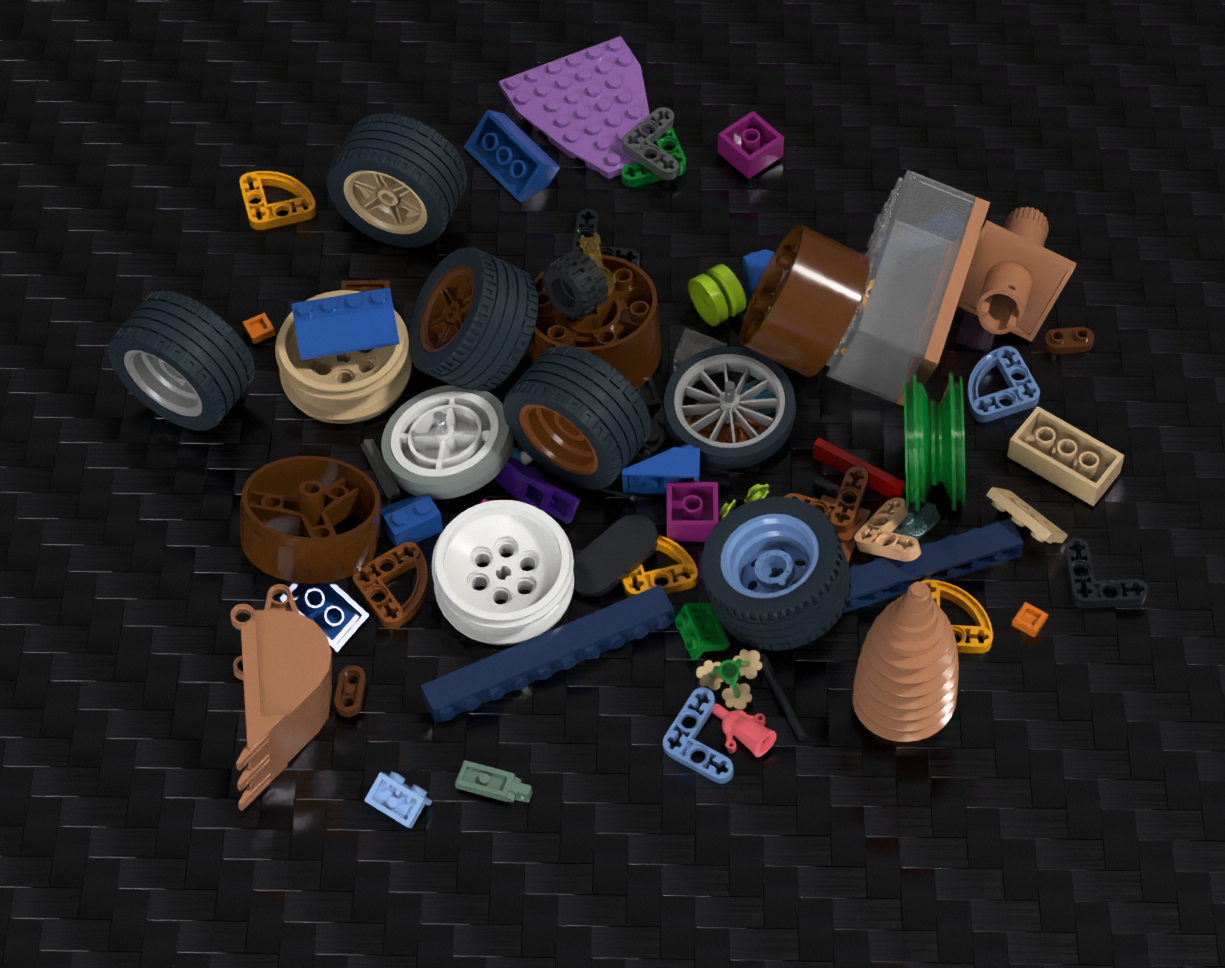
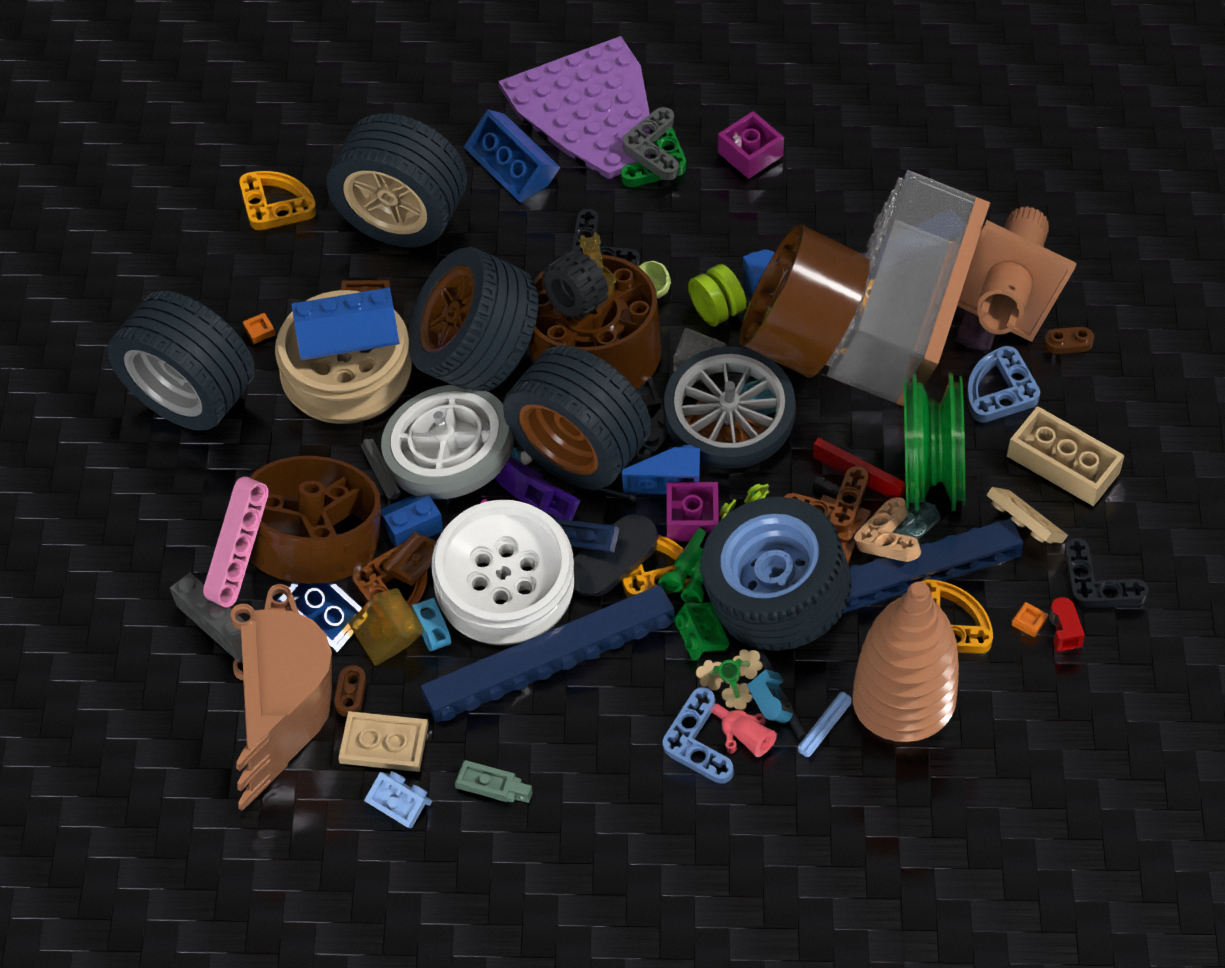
none -> dark grey brick [170,573,246,663]
none -> bright pink beam [203,477,269,607]
none -> tan plate [339,711,428,772]
none -> clear yellow slope [348,588,424,666]
none -> reddish brown plate [382,531,437,586]
none -> dark azure leg [411,598,451,651]
none -> dark blue tile [554,519,620,553]
none -> yellowish green hair [638,261,671,299]
none -> green piece [658,528,706,603]
none -> dark azure leg [747,669,793,723]
none -> light blue axle [798,692,852,757]
none -> red leg [1049,597,1085,652]

